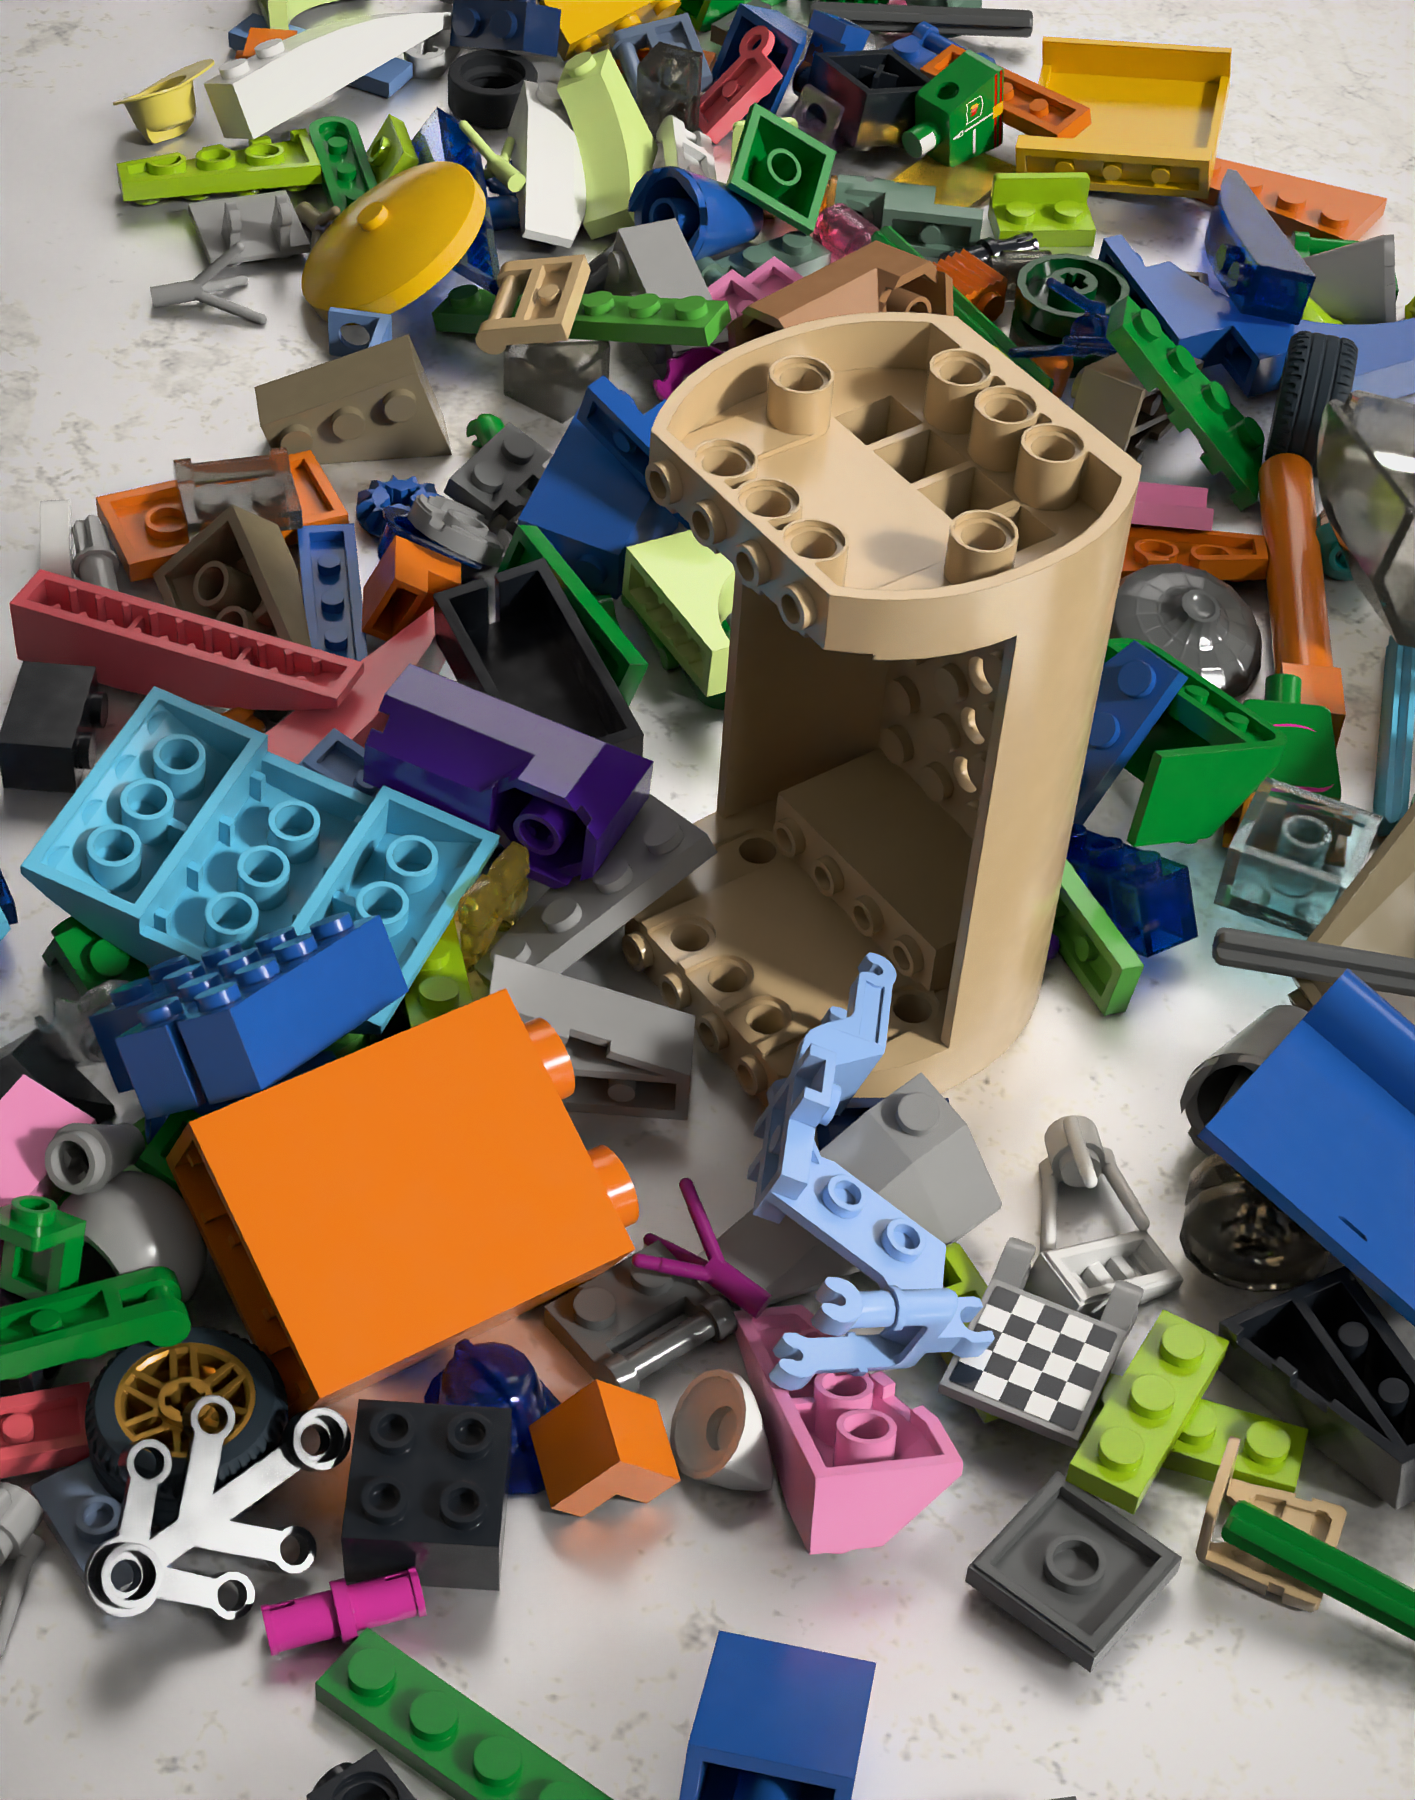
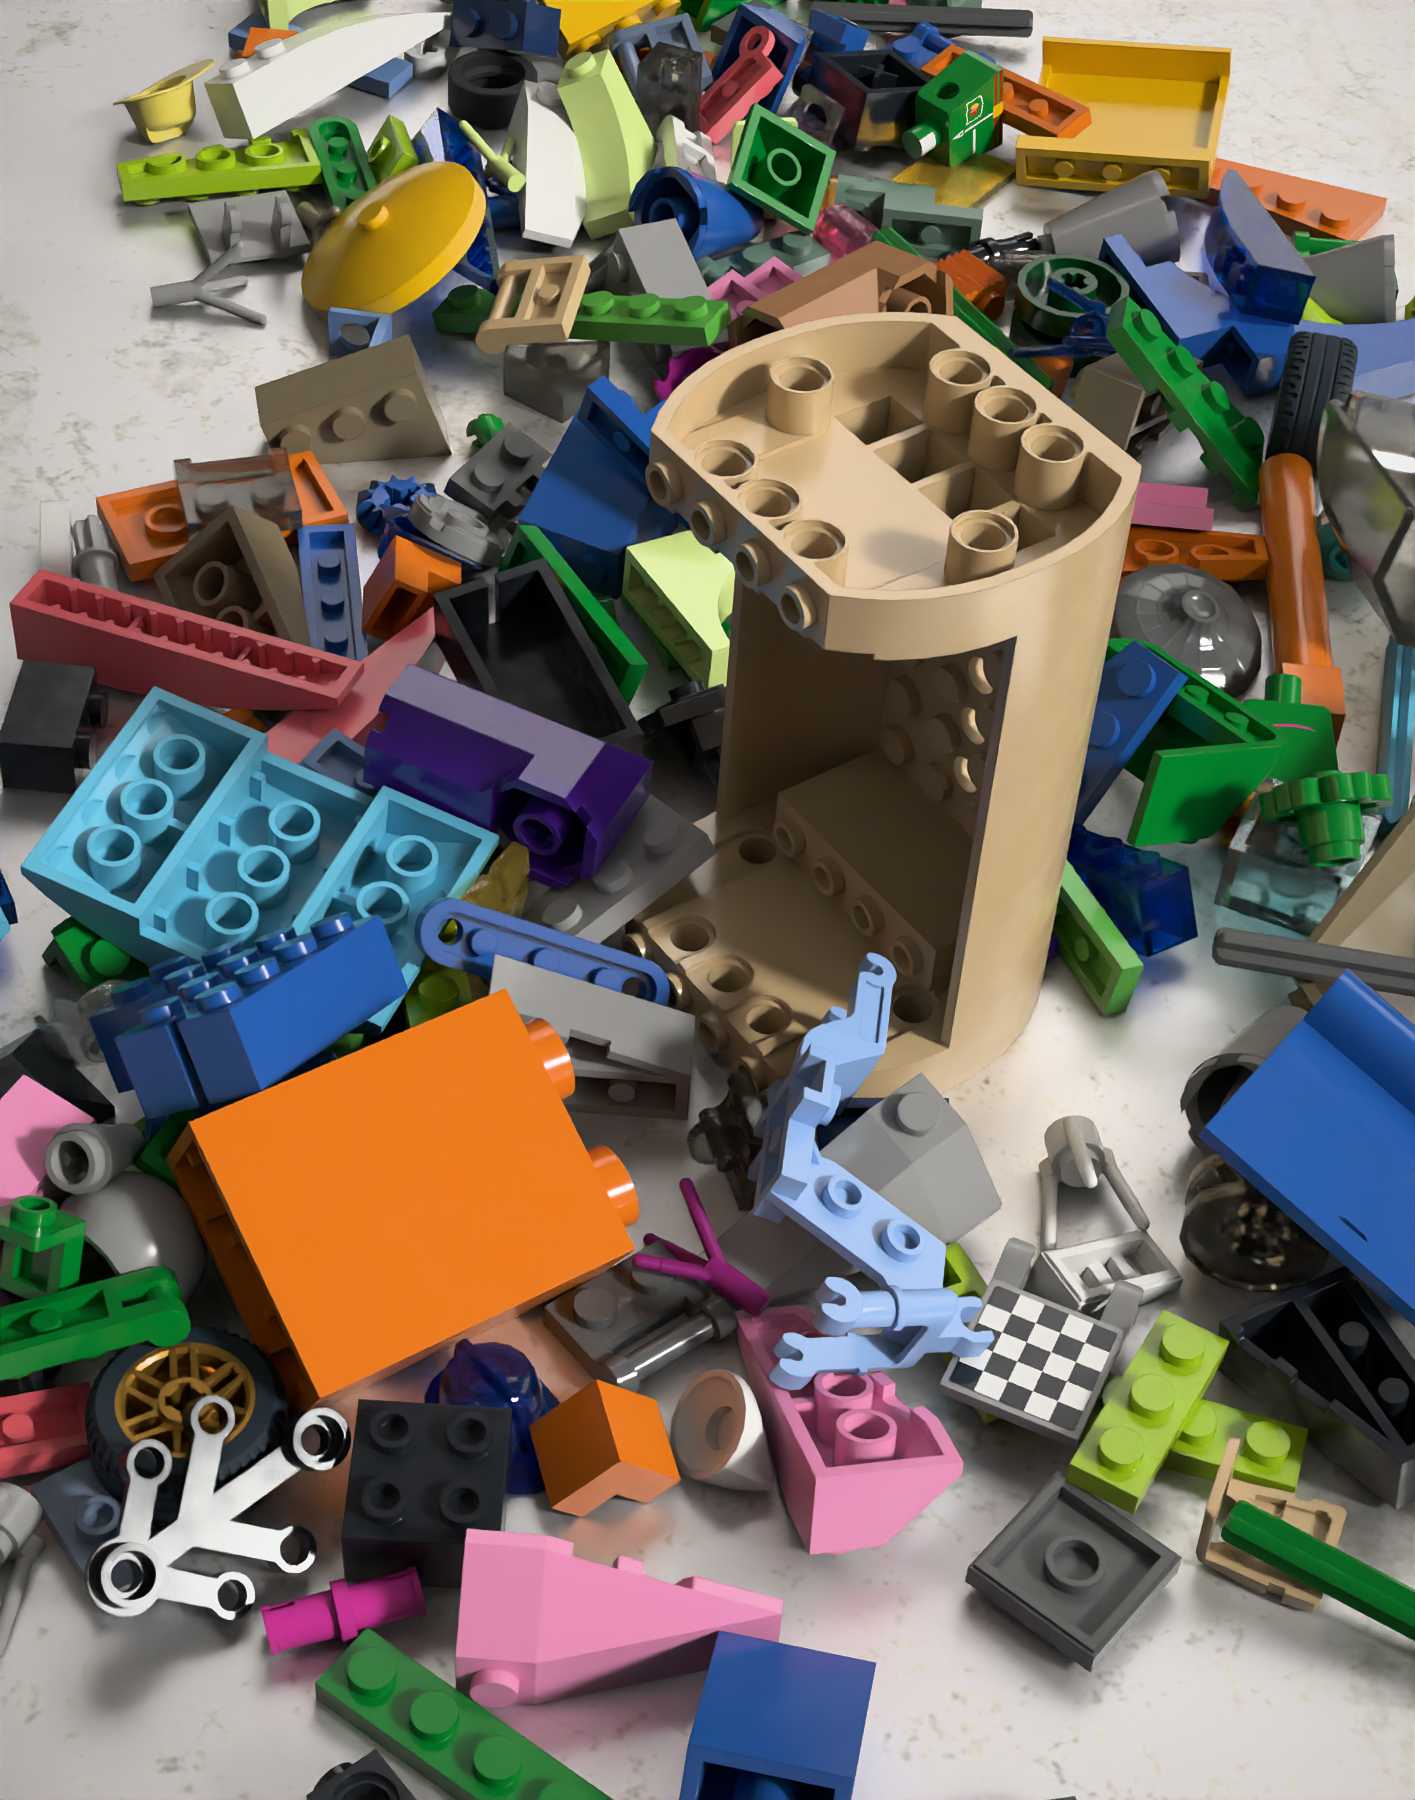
lime bracket [988,172,1096,247] -> none
none -> blue plate [414,897,670,1006]
none -> bright pink wedge [455,1529,783,1708]
none -> black piece [637,679,726,792]
none -> clear smoke hips [686,1072,769,1211]
none -> light grey cone [1037,170,1180,267]
none -> green plant [1259,770,1393,868]

